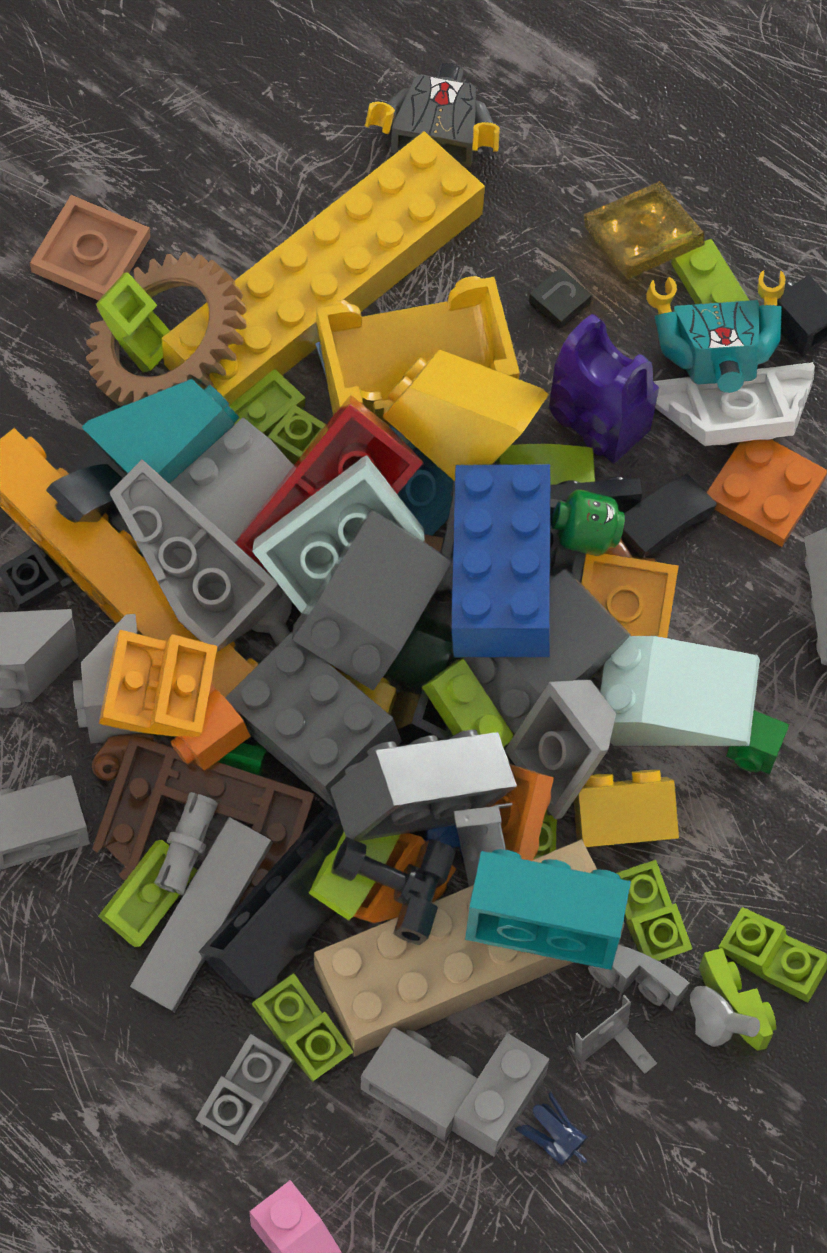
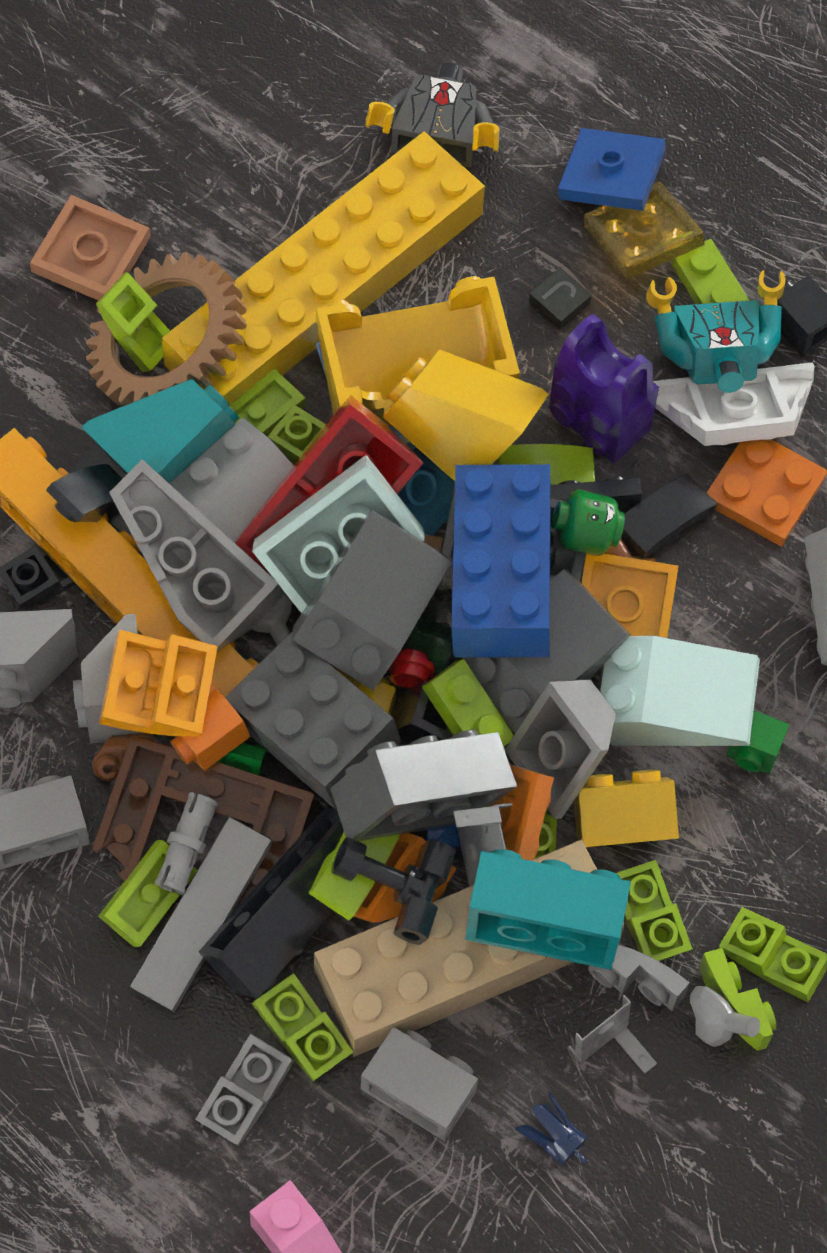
light grey brick [452,1033,550,1157] -> none
none -> red plate [388,649,435,689]
none -> blue plate [558,128,666,211]

